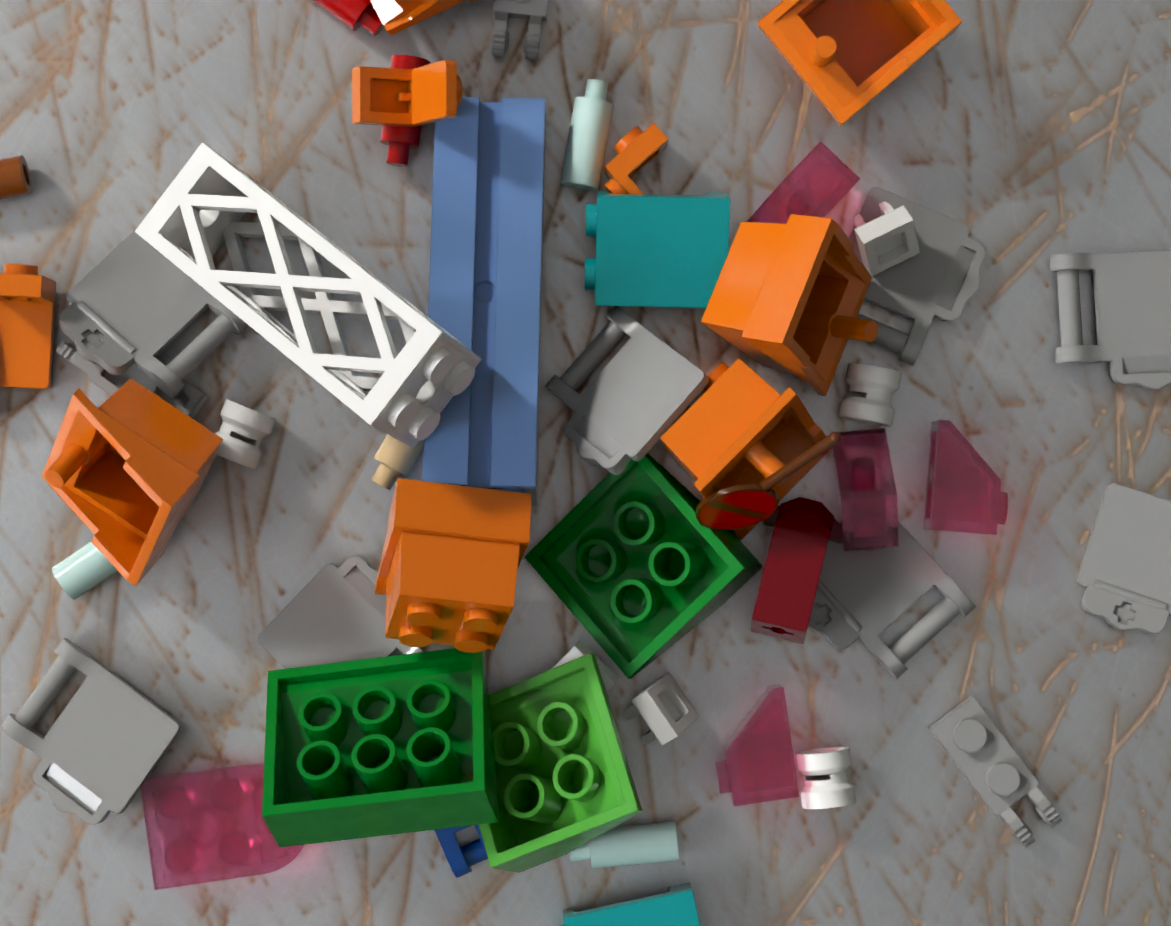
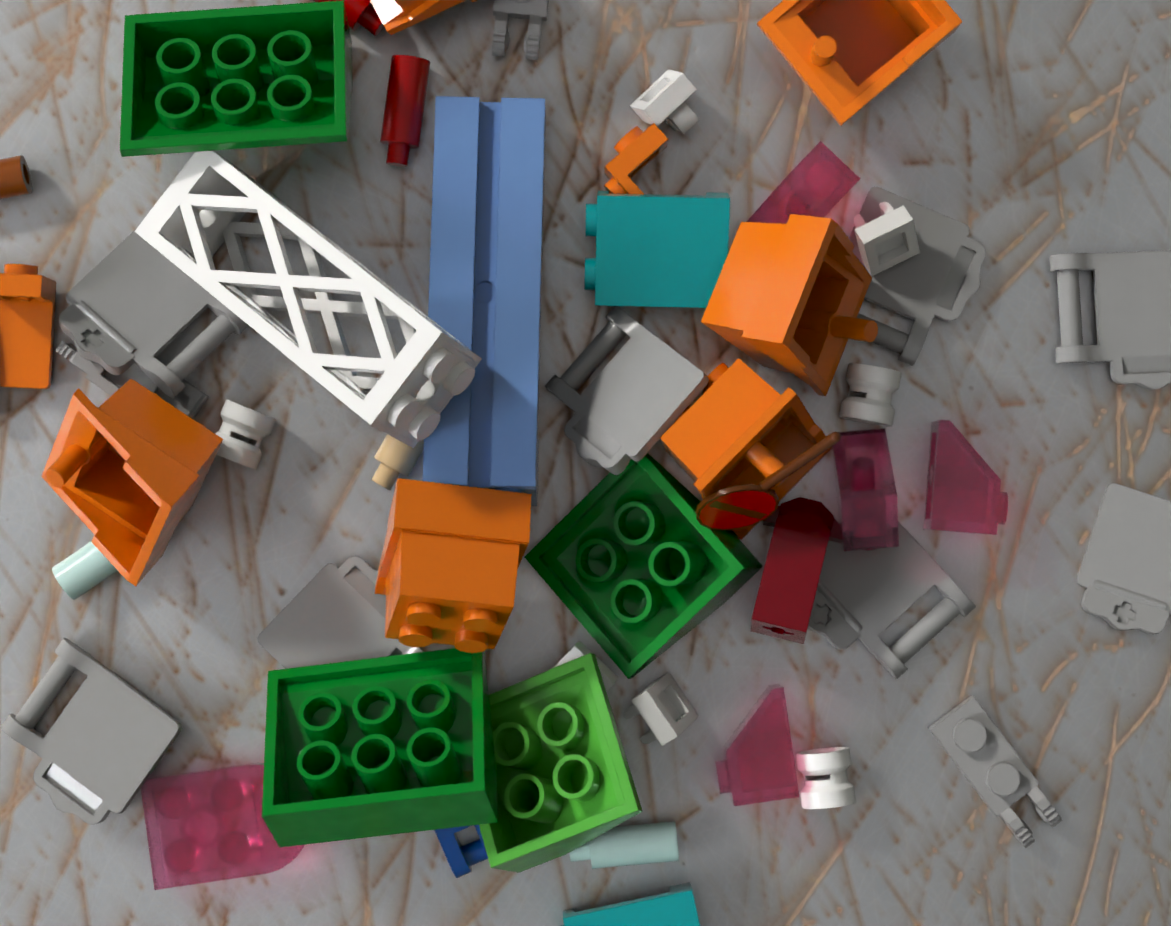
orange bracket [352,60,463,127] -> none
light aqua cylinder [560,79,614,191] -> none
none -> green slope [120,0,353,157]
none -> white tile [630,69,699,135]

